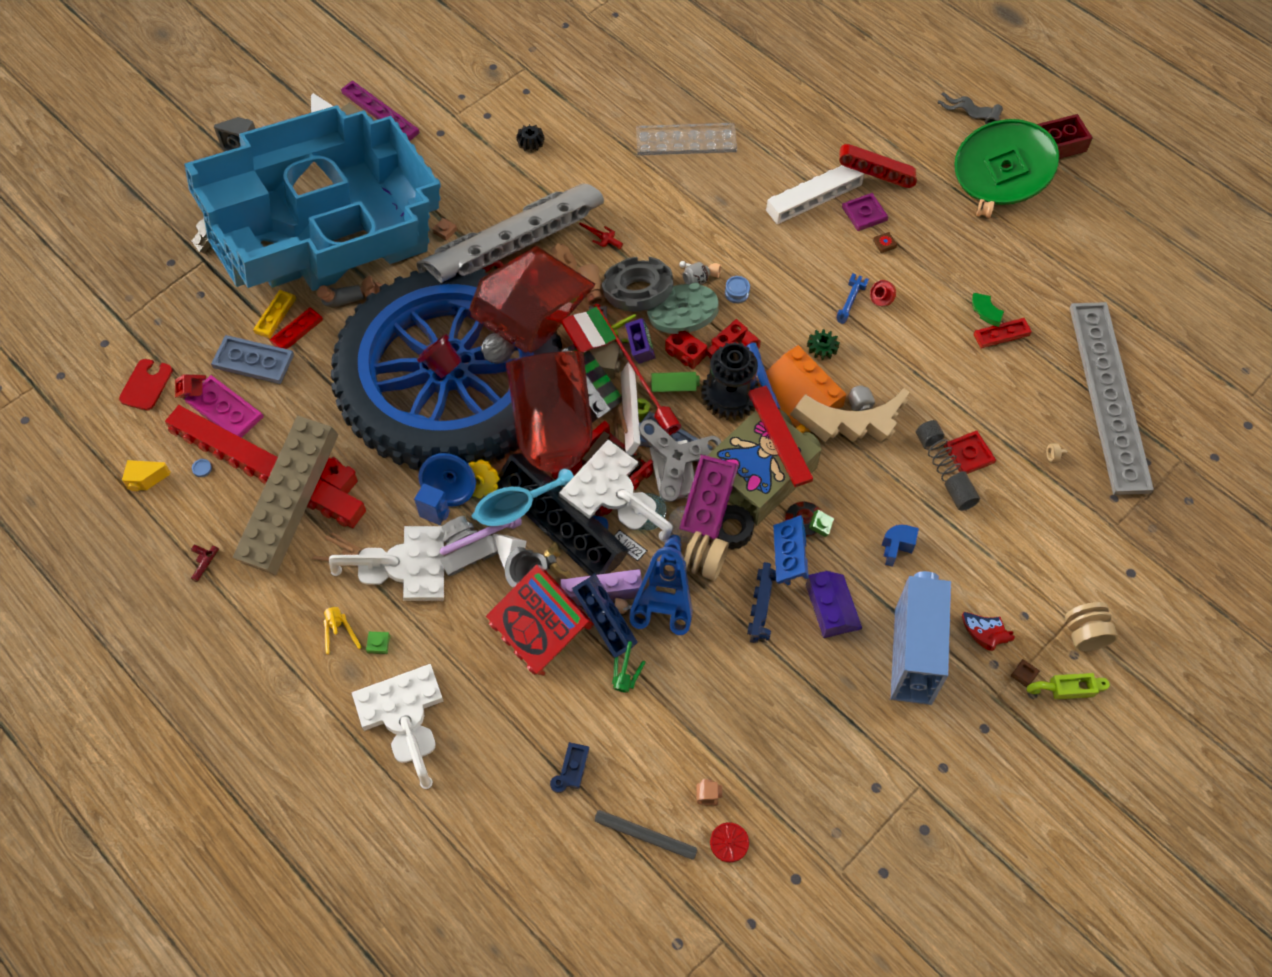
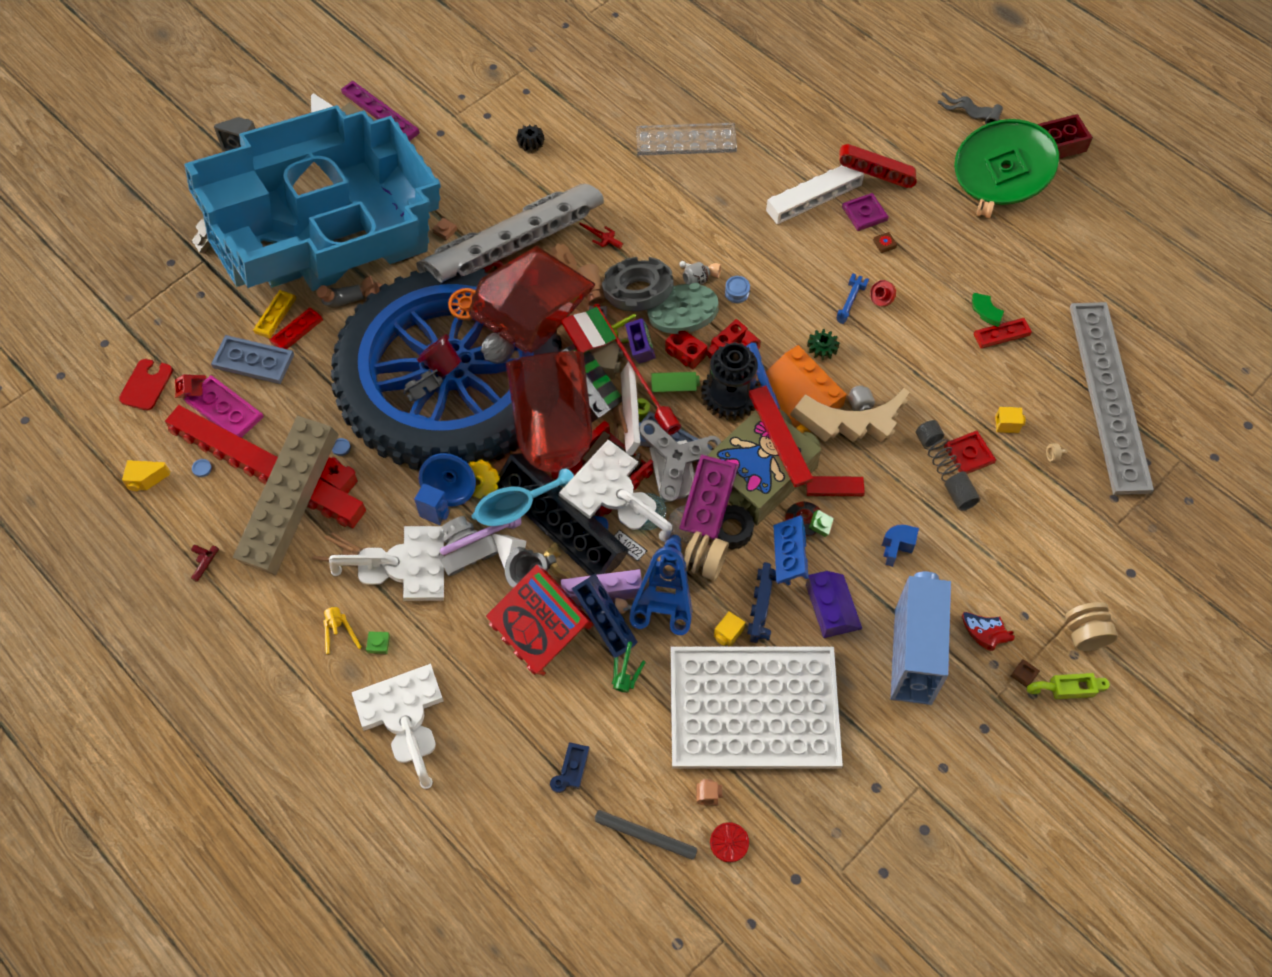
none -> medium blue piece [332,438,351,456]
none -> dark grey hinge [403,369,443,402]
none -> orange wheel [448,288,483,321]
none -> white plate [671,647,843,769]
none -> yellow brick [714,611,745,647]
none -> red tile [806,476,865,496]
none -> yellow brick [995,407,1026,433]

